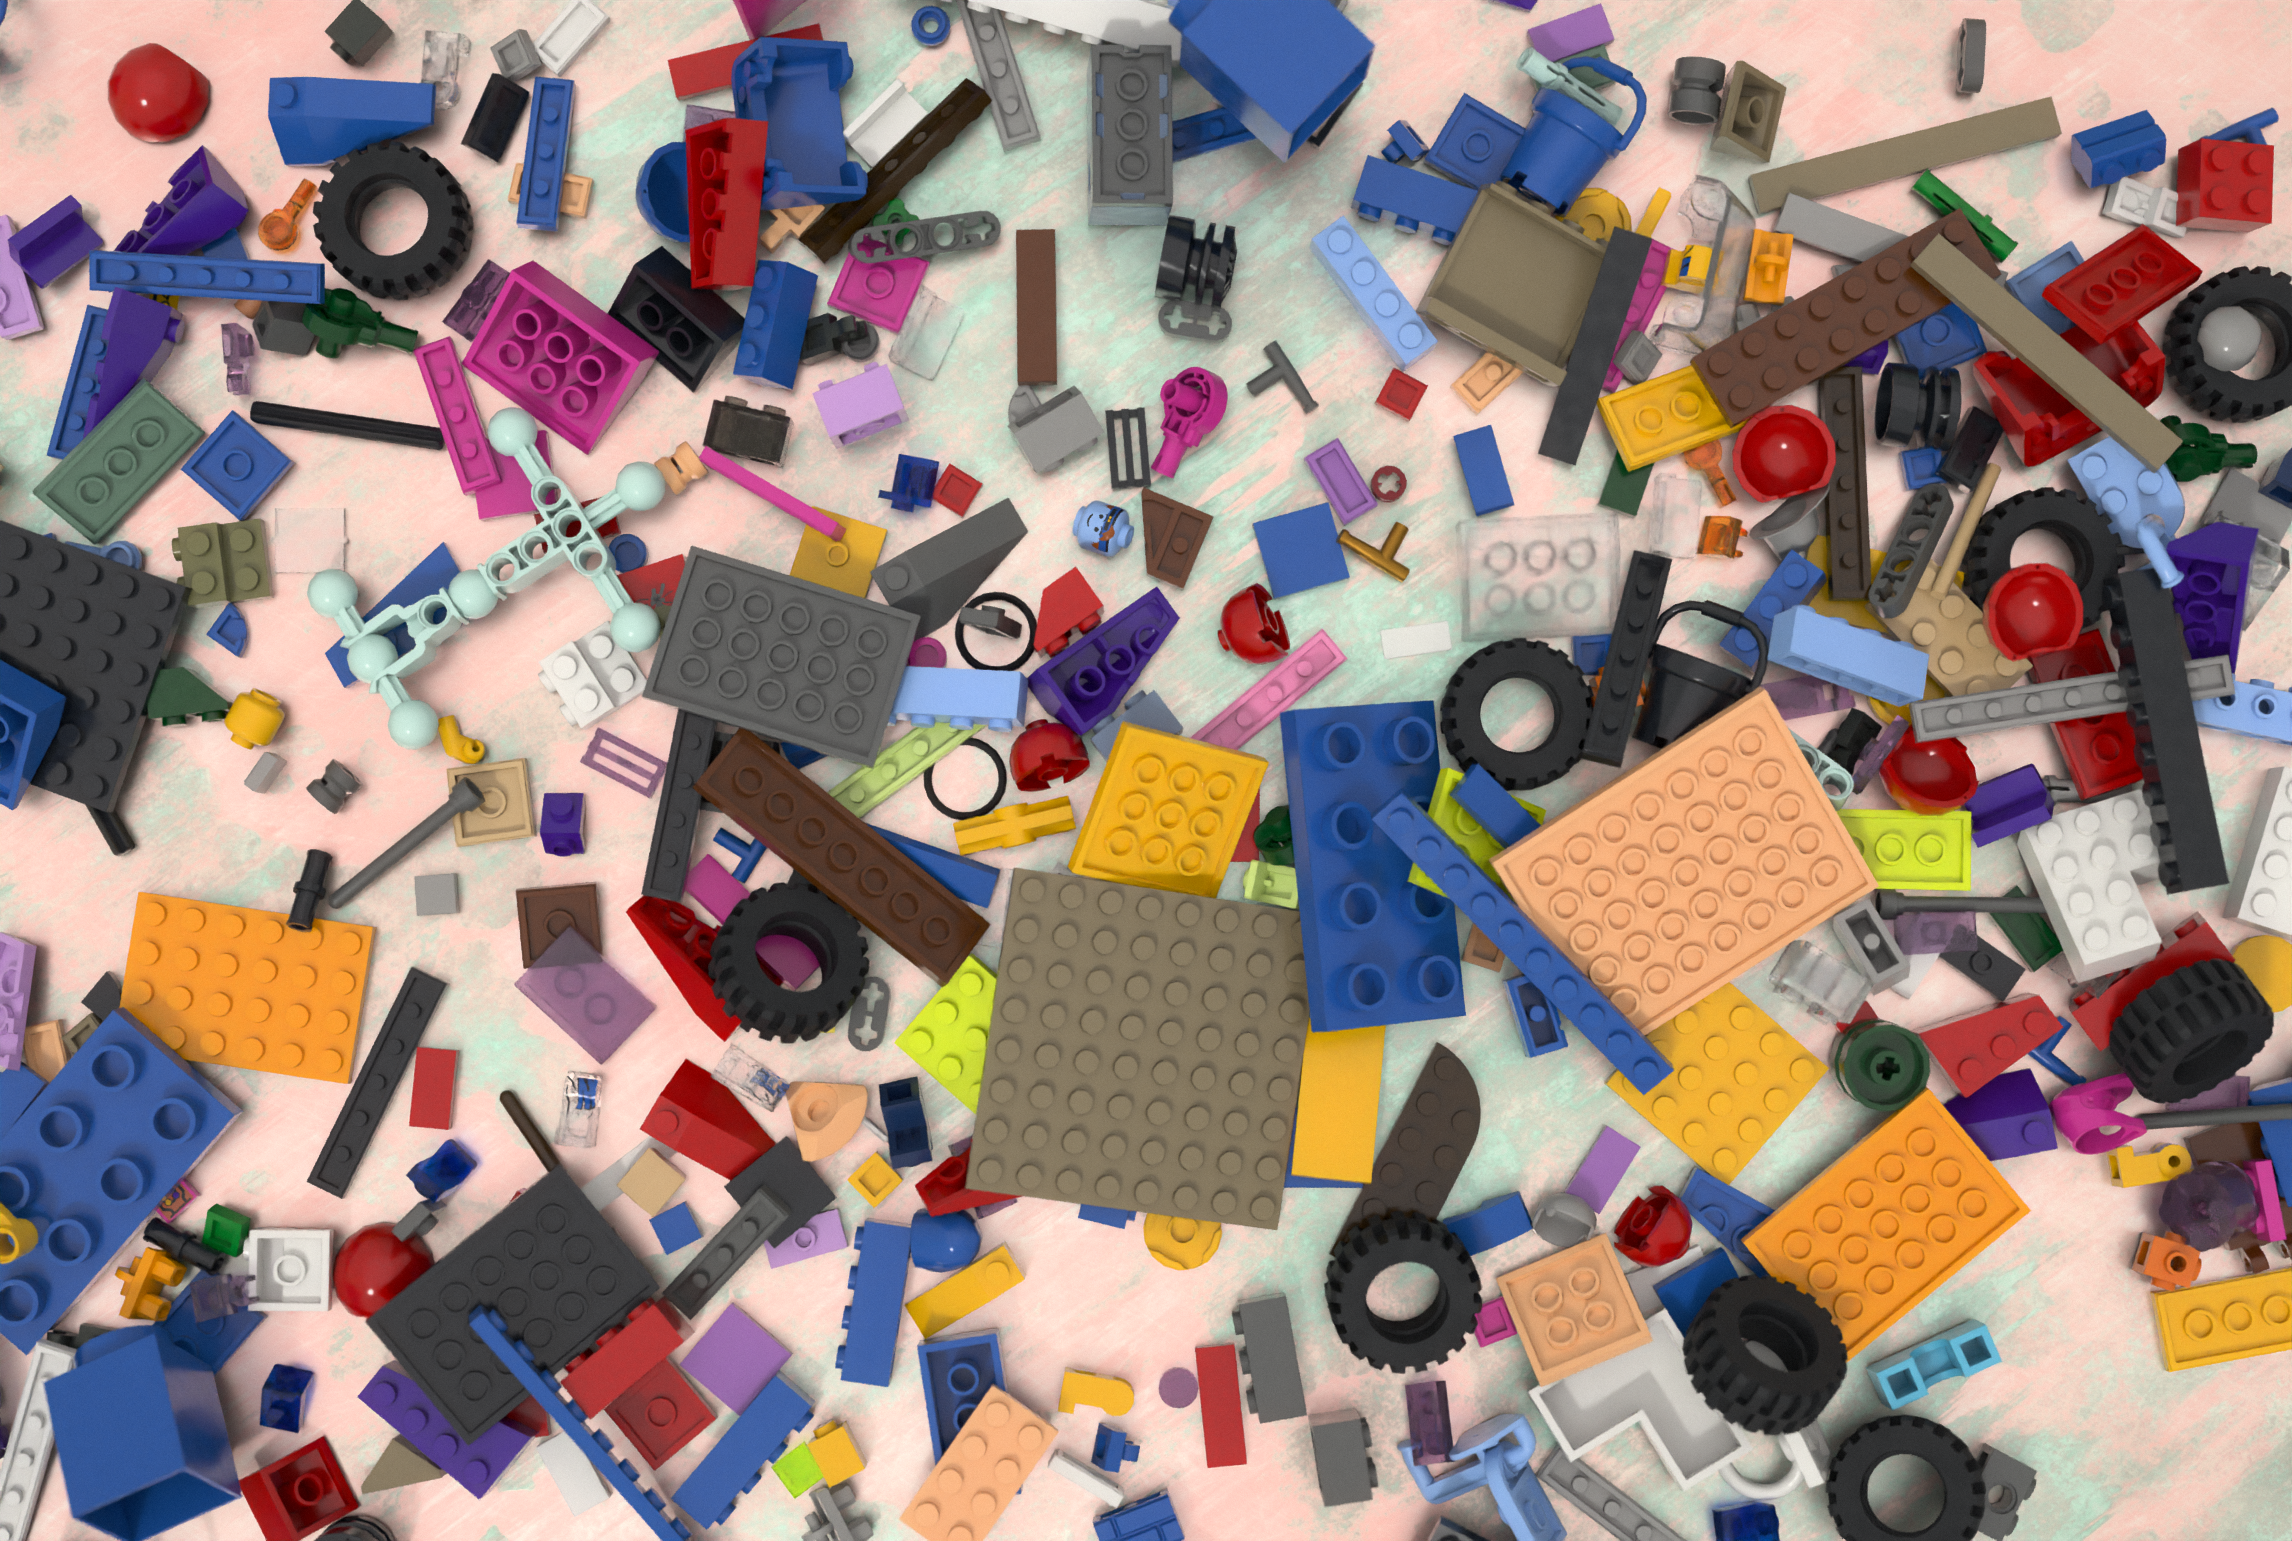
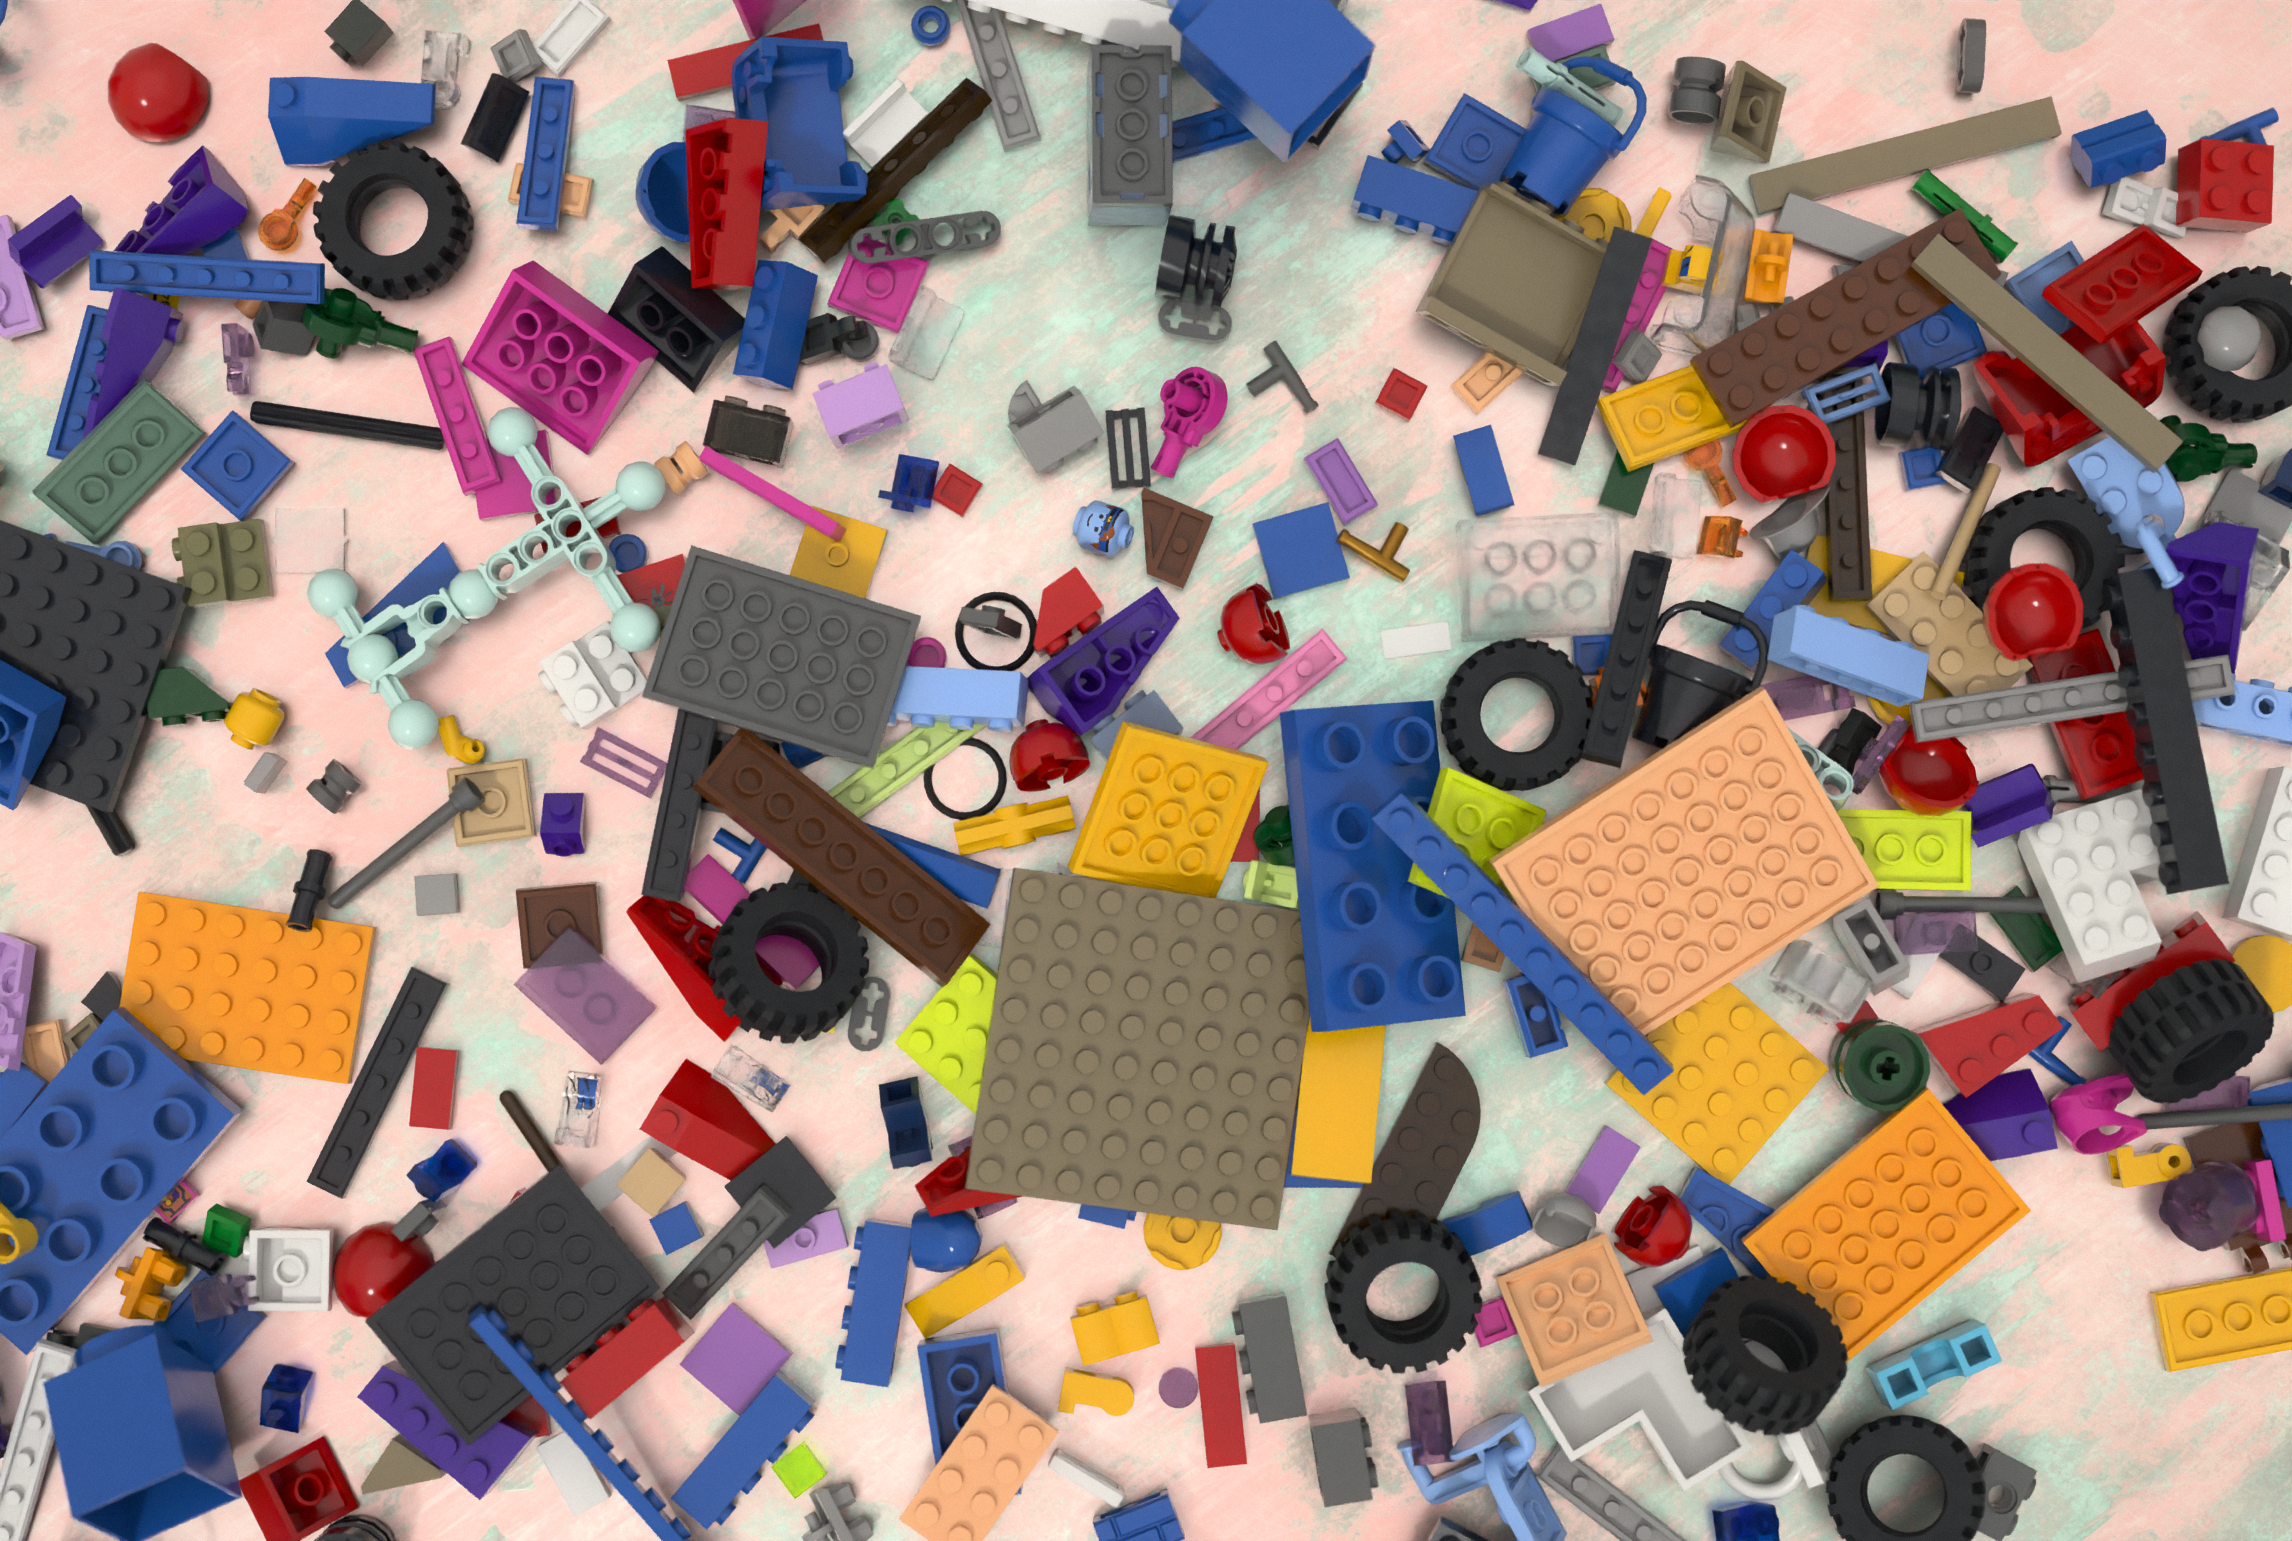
blue tile [206,603,249,658] -> none
clear purple plate [442,259,510,342] -> none
red plate [604,1356,718,1471] -> none
light nougat hat [786,1081,888,1162] -> none
yellow brick [807,1419,868,1488] -> none
yellow plate [847,1151,904,1208] -> none
dark grey wedge [870,497,1028,641] -> none
reddish brown tile [1016,229,1057,385] -> none
blue tile [1091,1423,1140,1473] -> none
light blue brick [1310,215,1438,372] -> none
dark red bush [1370,466,1407,503] -> none
blue tile [1450,764,1541,849] -> none
dark grey beam [1868,483,1954,618] -> none
orange brick [2132,1231,2202,1292] -> none
none -> yellow brick [1070,1290,1160,1366]
none -> medium blue tile [1801,363,1890,425]

